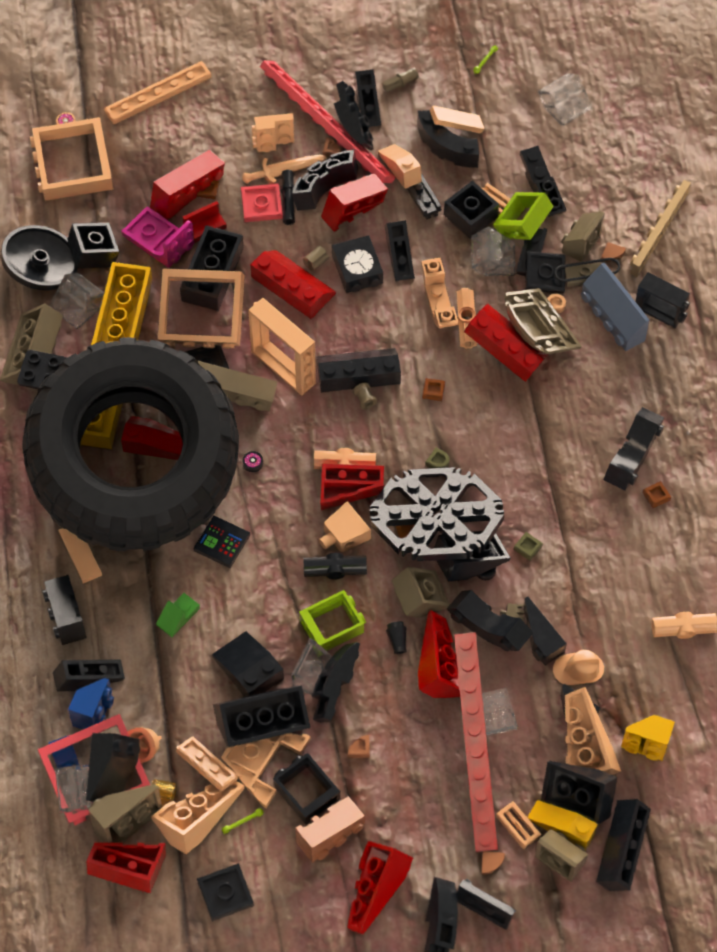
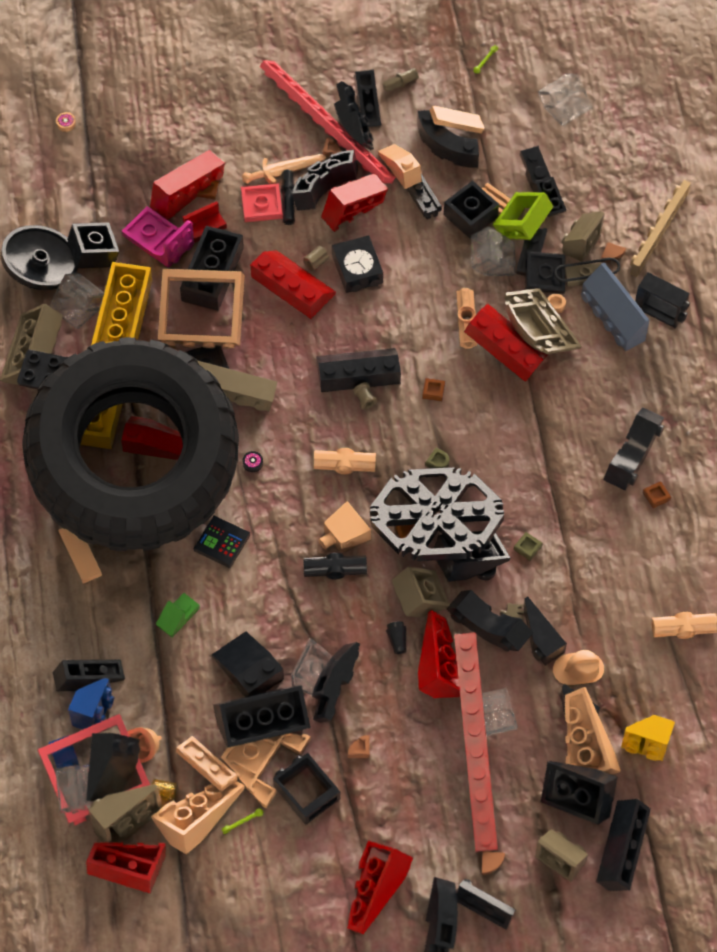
light nougat window [30,117,113,201] -> none
black wedge [42,575,87,645] -> none
light nougat tile [104,61,212,125] -> none
black tile [197,863,254,921] -> none
light nougat window [248,298,316,396] -> none
light nougat plate [251,113,294,152] -> none
wedge [295,796,365,863] -> none
lime window [299,590,366,655] -> none
red wedge [320,464,384,510] -> none
black slope [384,220,415,281] -> none
light nougat slope [421,258,459,328] -> none
light nougat tile [496,801,541,850] -> none
yellow slope [527,800,598,850] -> none

